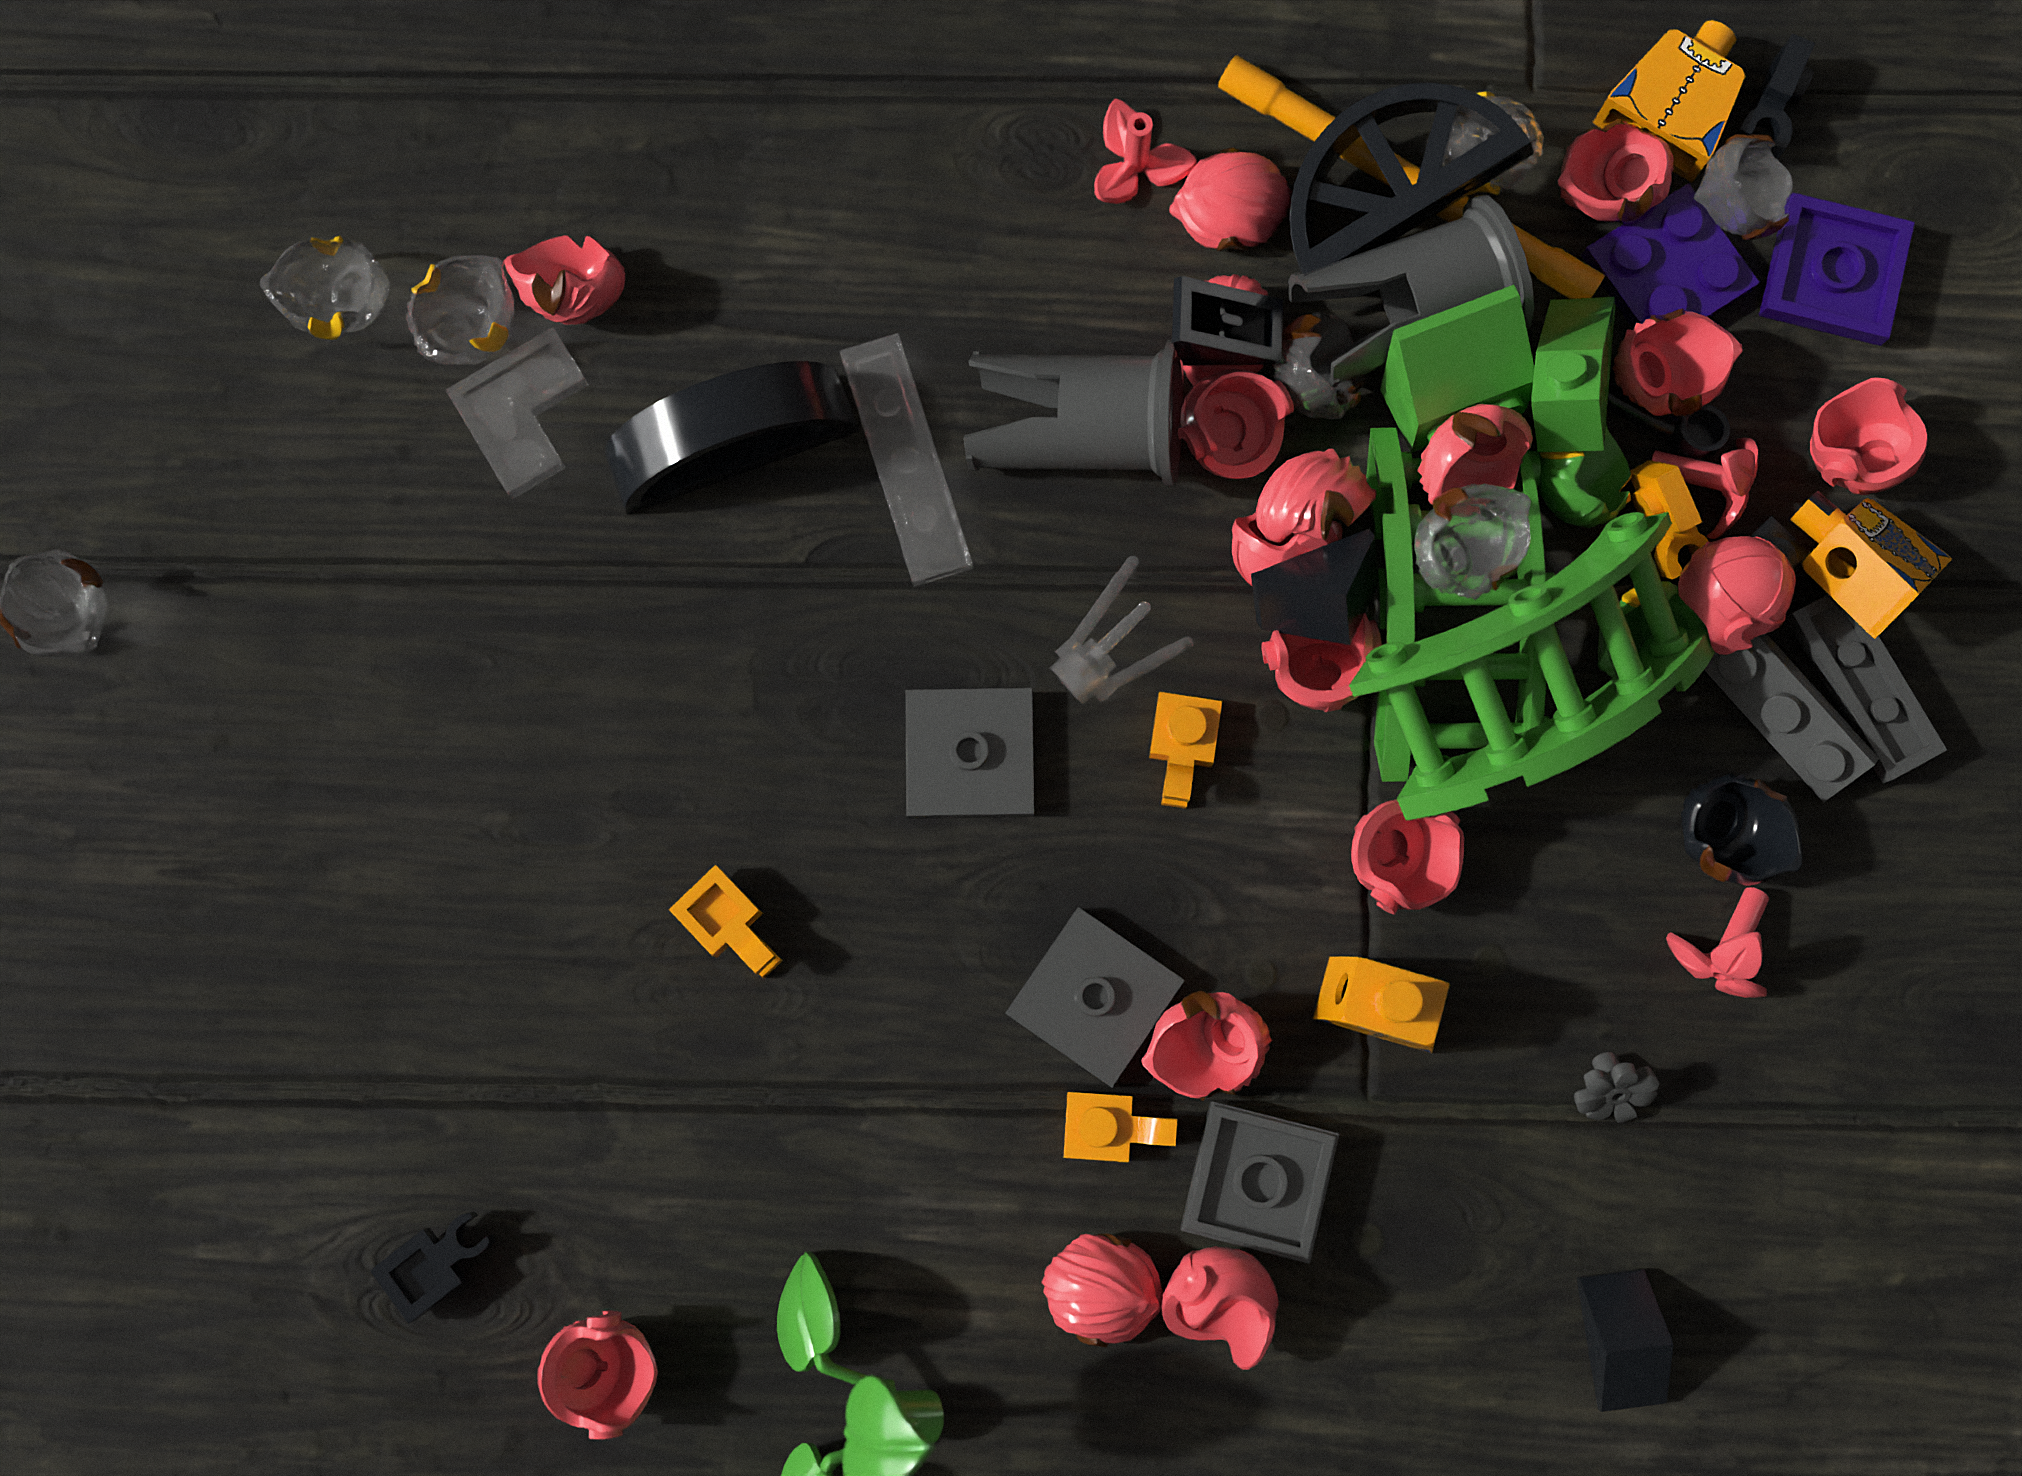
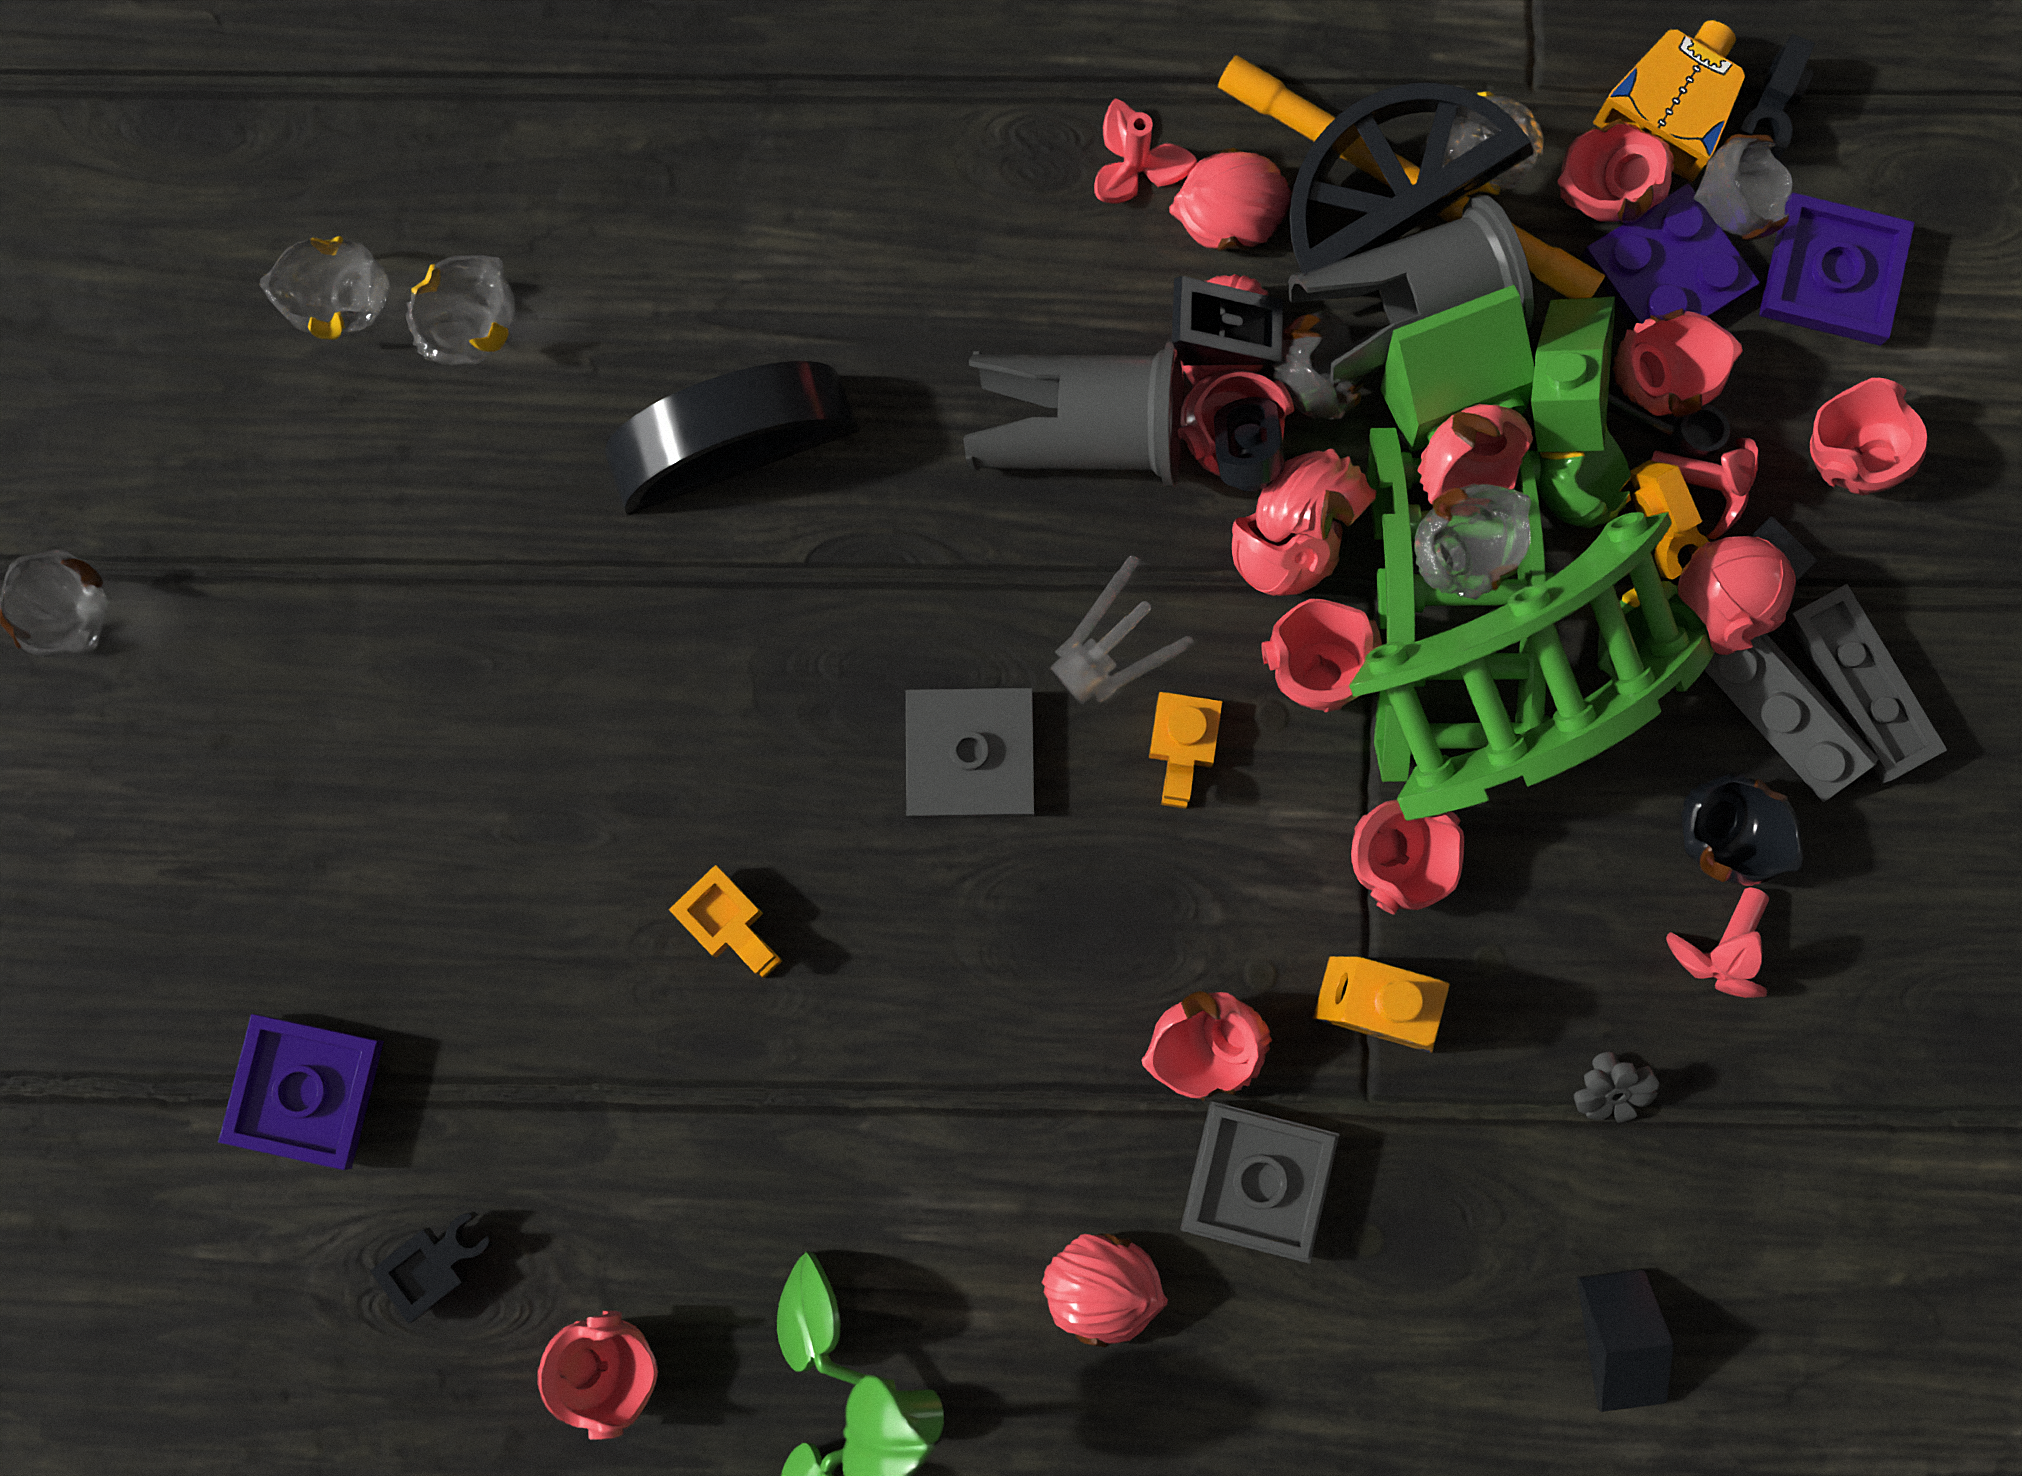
clear plate [445,327,589,499] -> none
coral hair [504,235,625,325] -> none
clear tile [839,333,973,587] -> none
dark grey plate [1005,907,1185,1088] -> none
light orange plate [1064,1092,1177,1162] -> none
coral cap [1162,1246,1278,1370] -> none
black slope [1251,529,1378,645] -> none
light orange torso [1791,491,1952,639] -> none
none -> dark purple plate [218,1014,384,1170]
none -> black plate [1214,397,1285,491]

